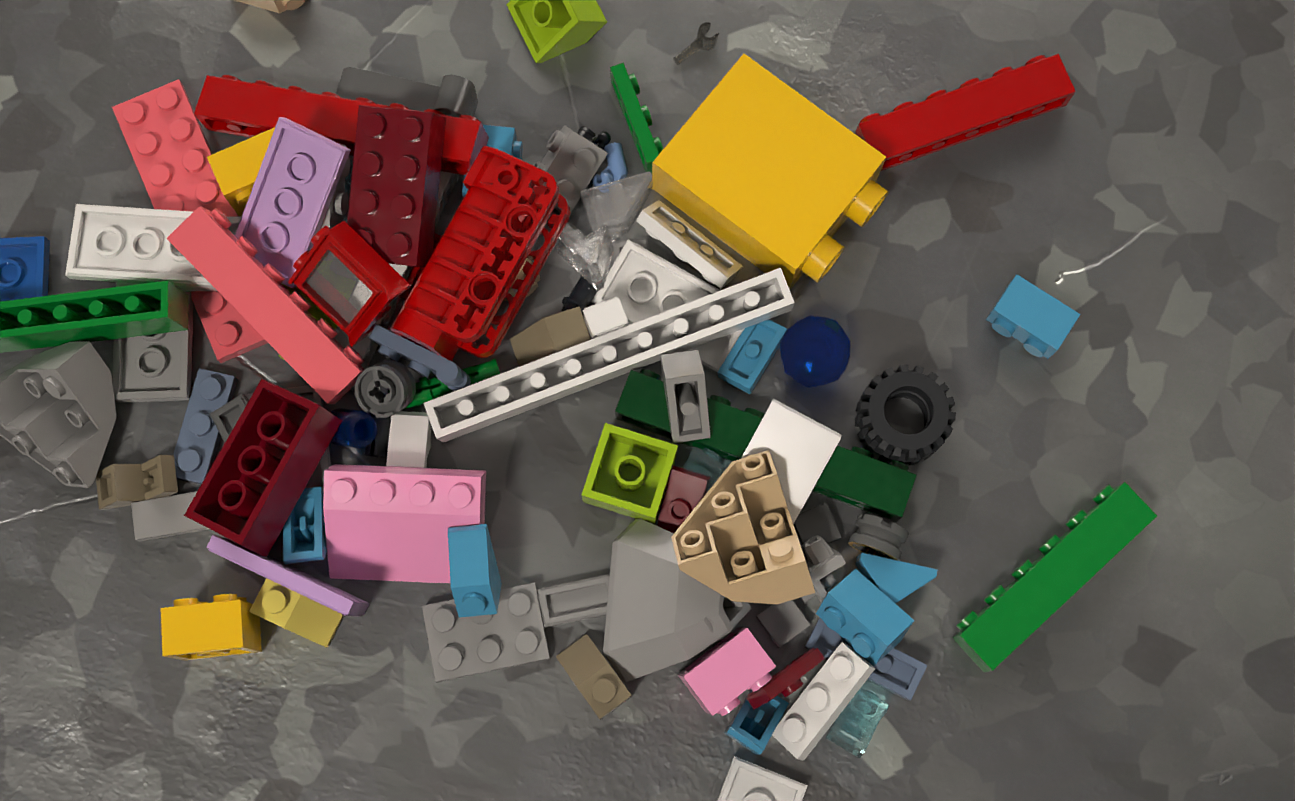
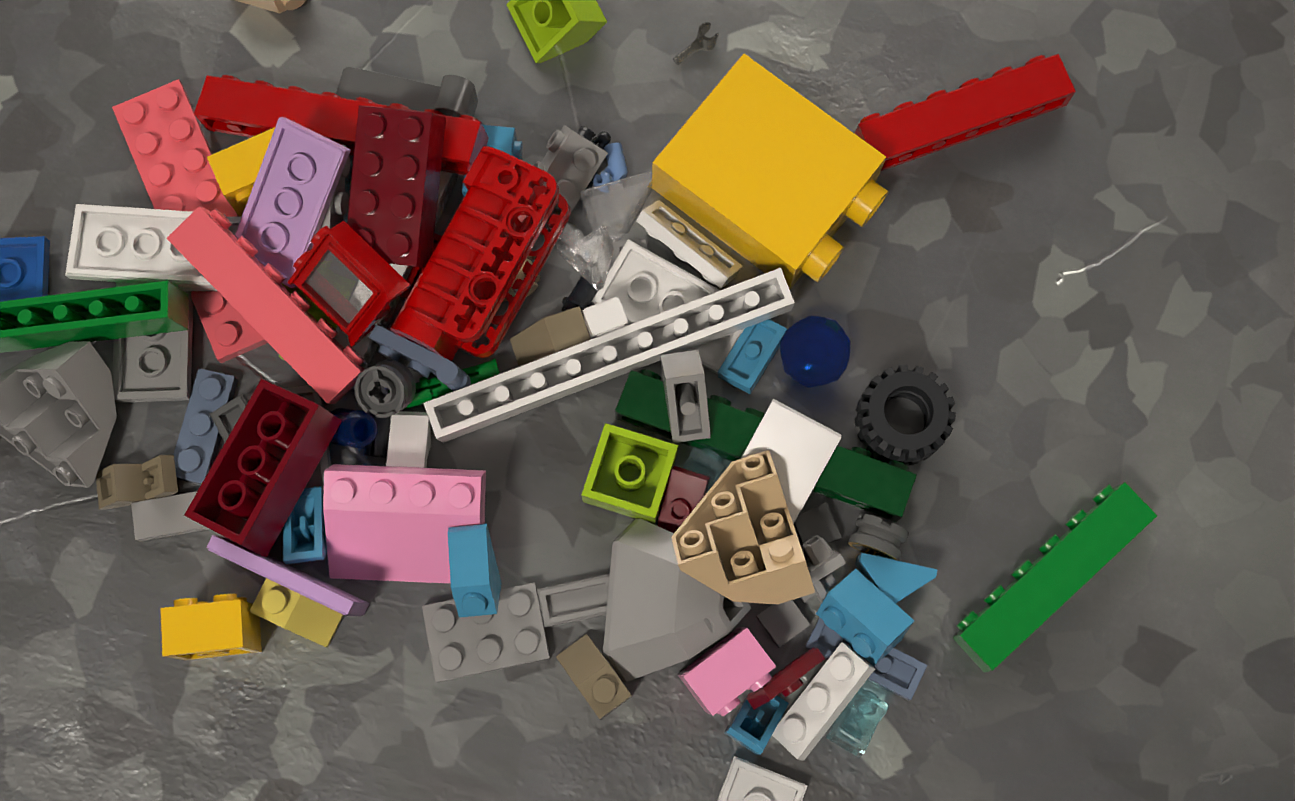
green plate [610,62,663,176] -> none
dark azure brick [986,274,1081,359] -> none

